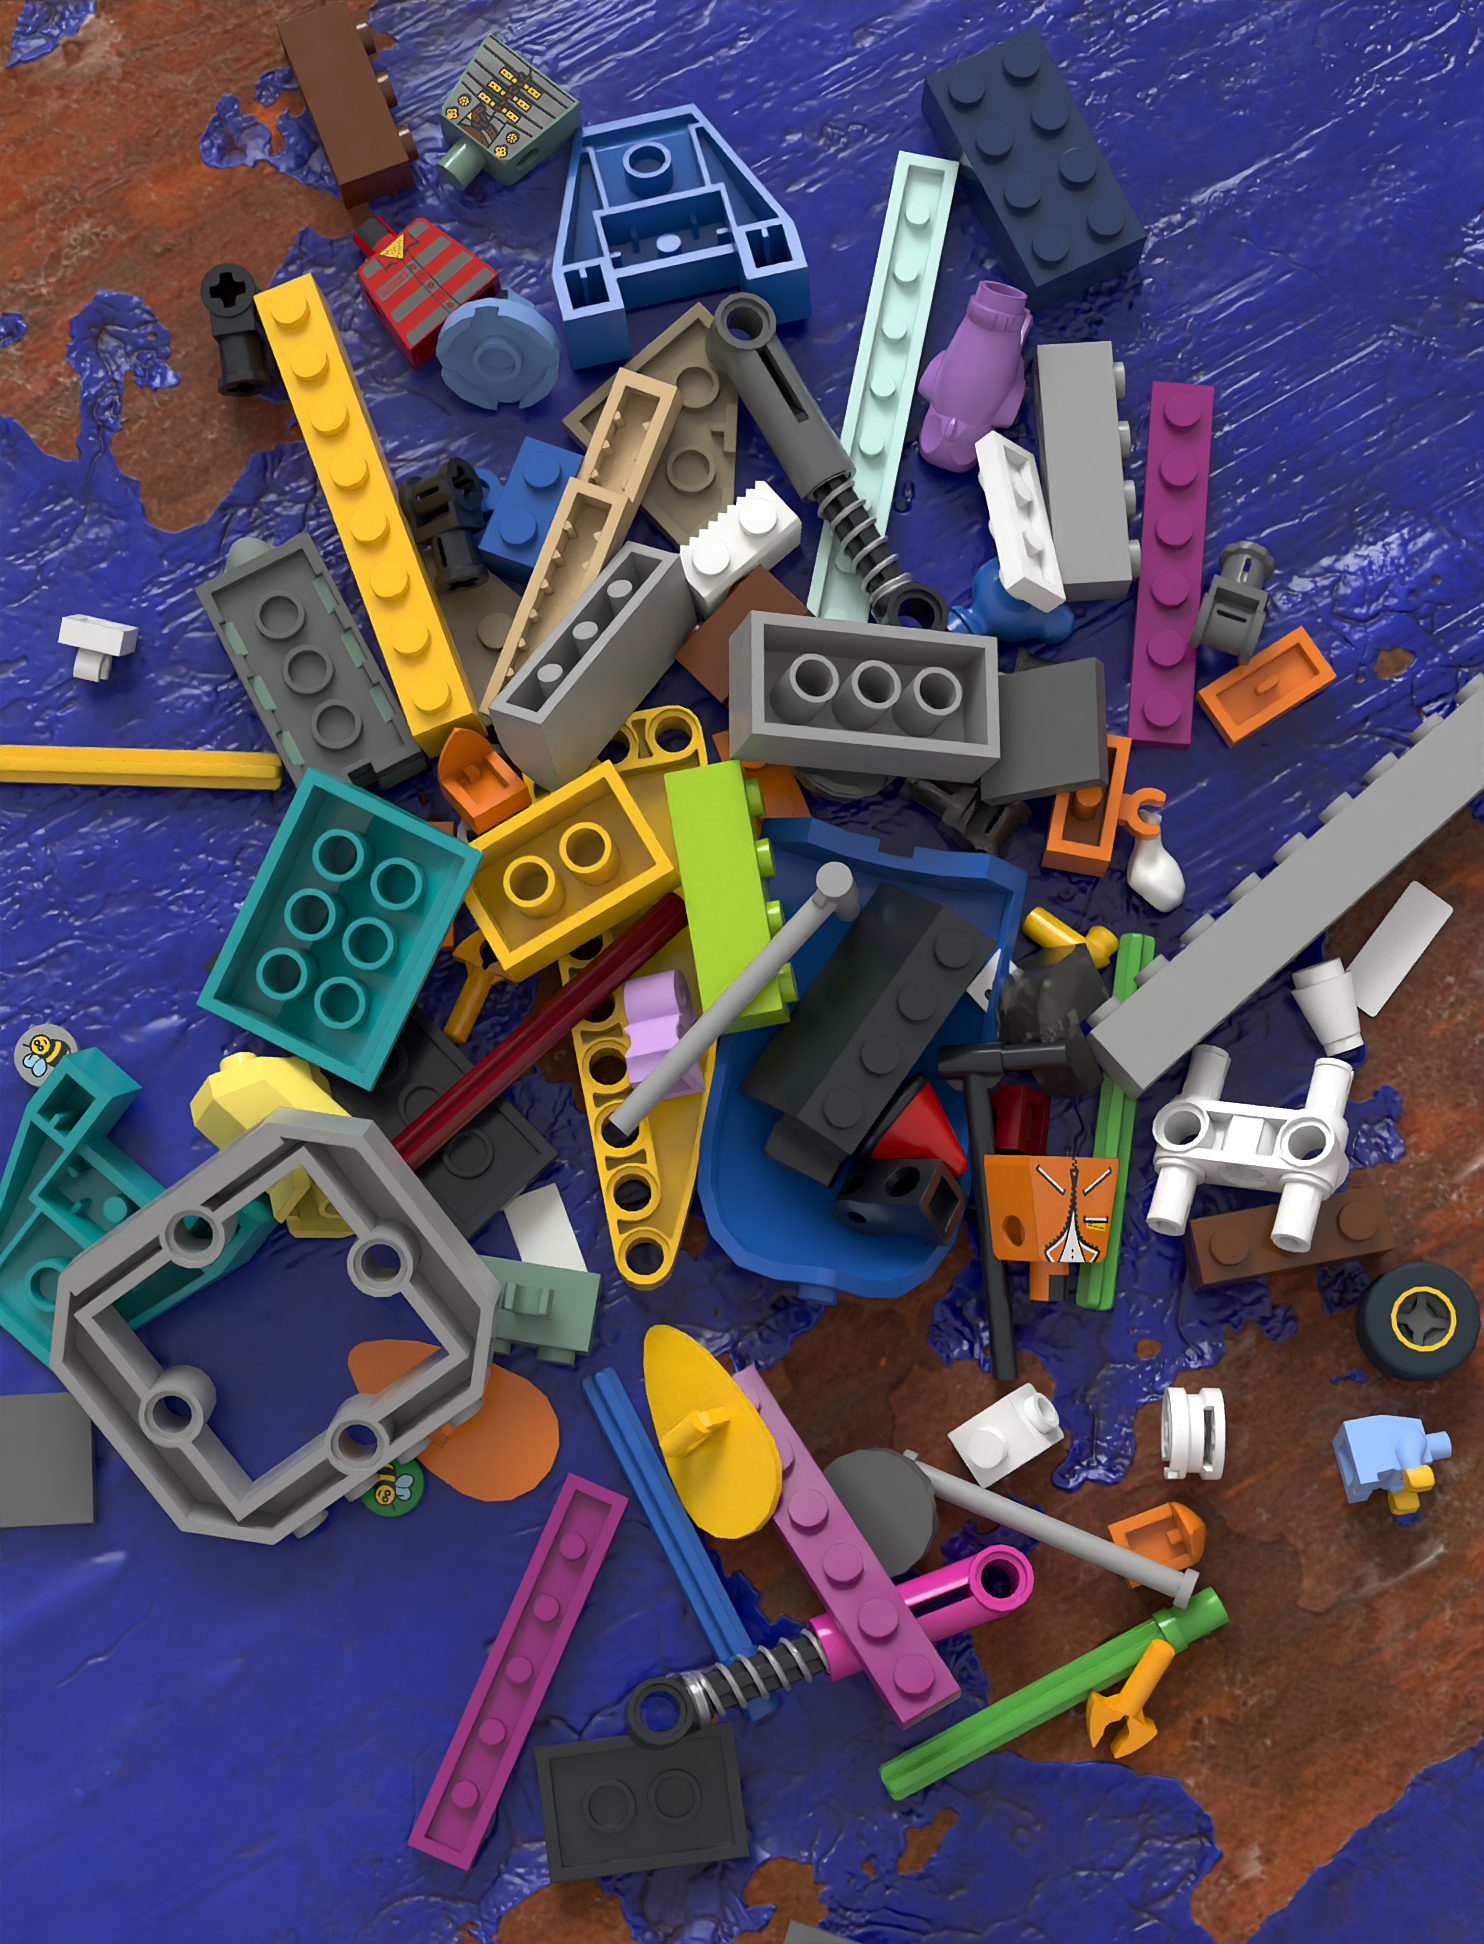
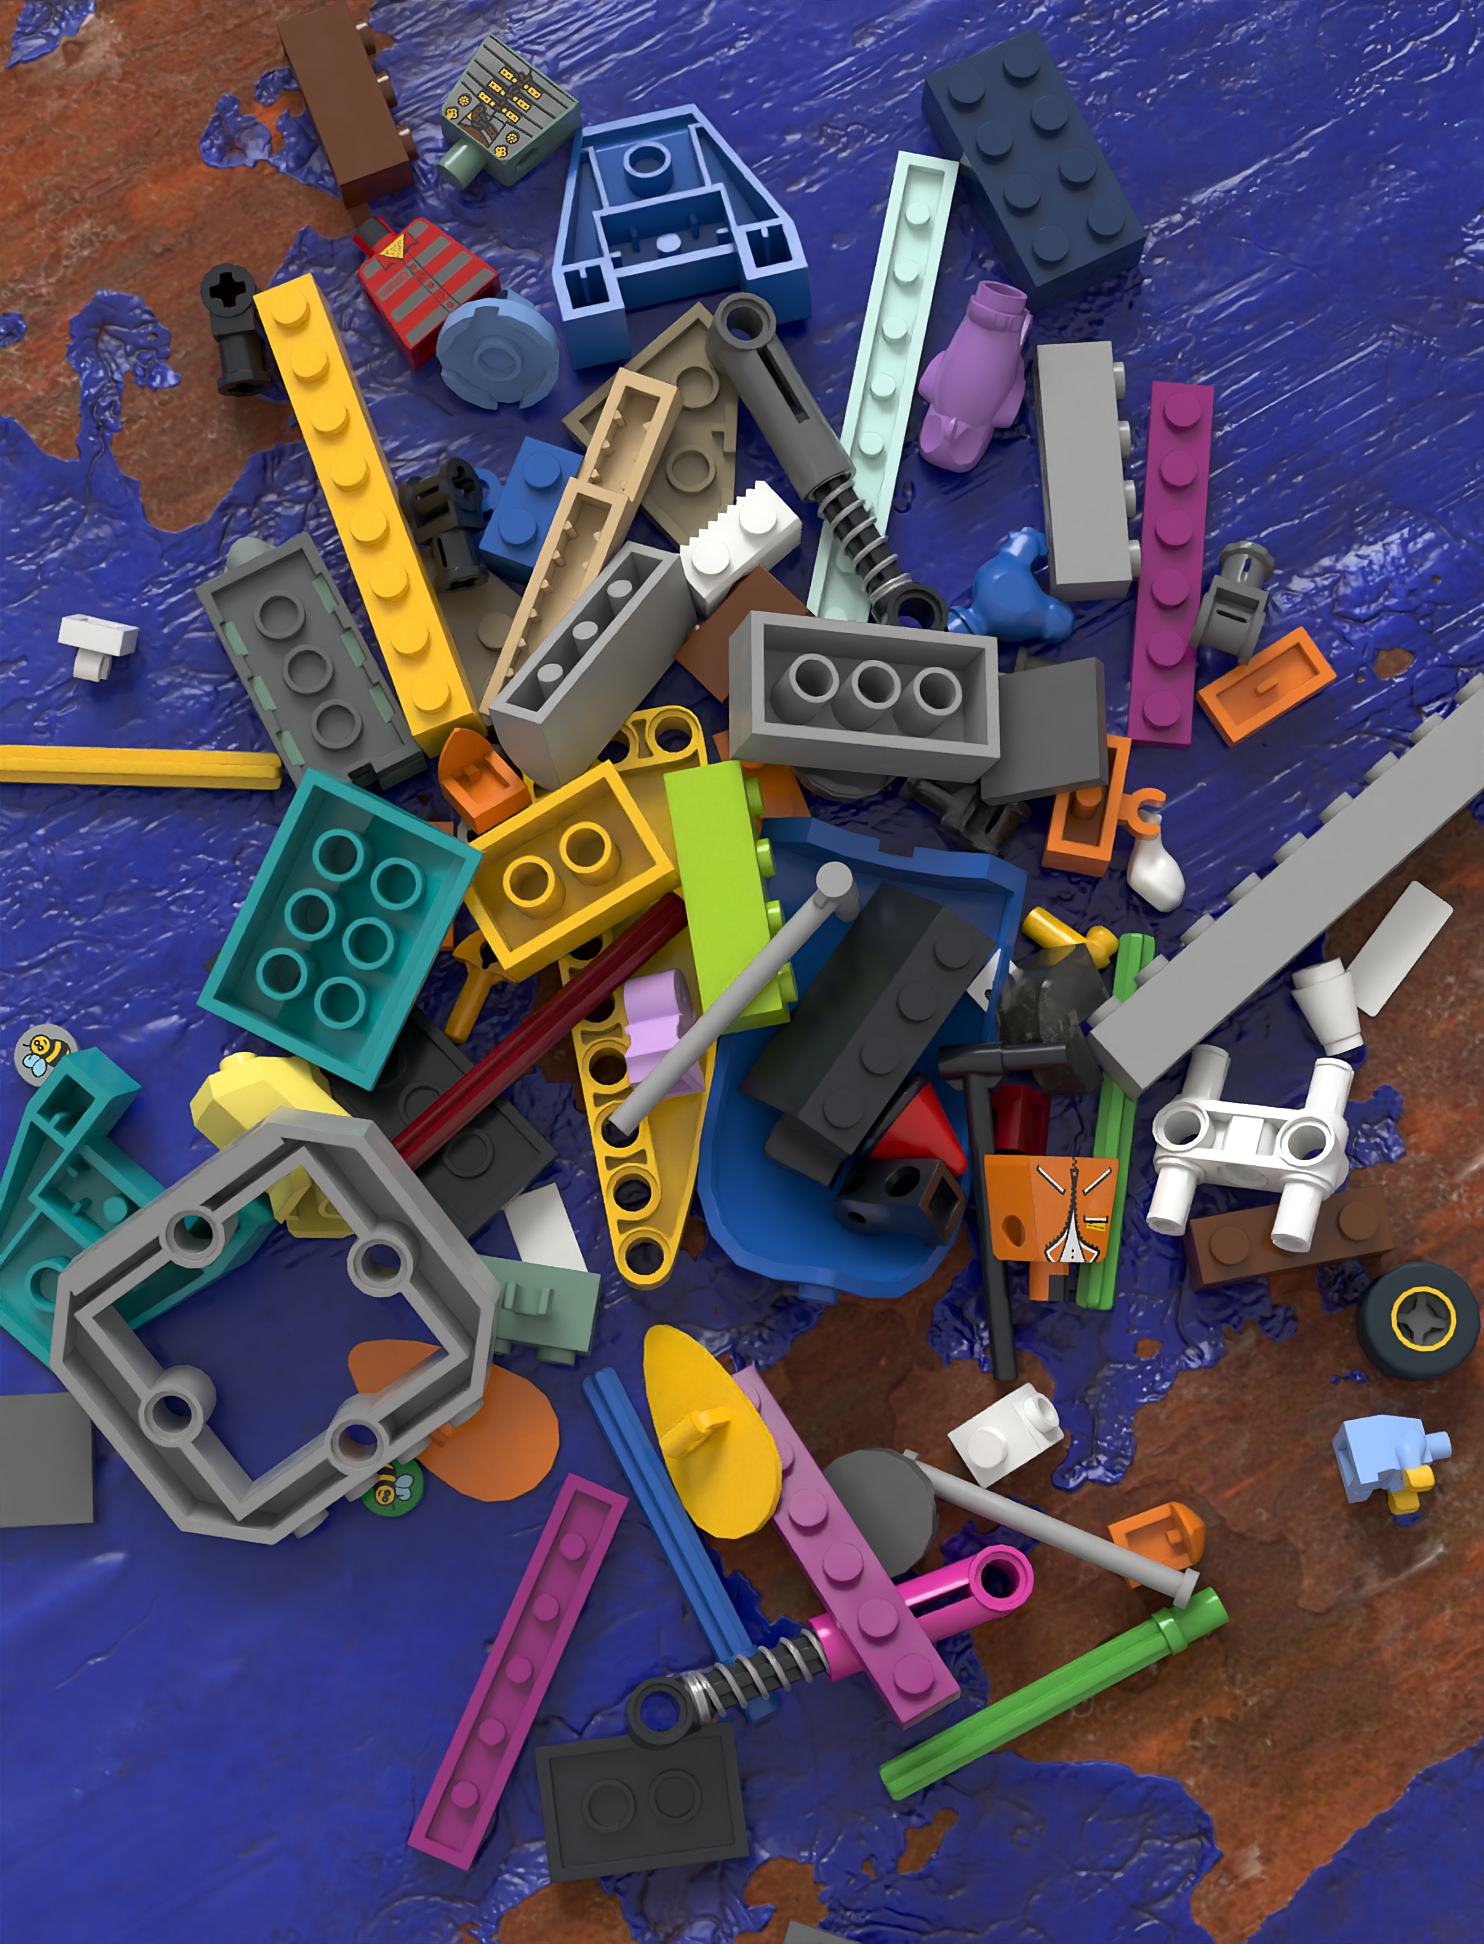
white plate [975,431,1066,613] -> none
light orange bar [1086,1639,1175,1758] -> none
white wheel [1161,1387,1225,1480] -> none

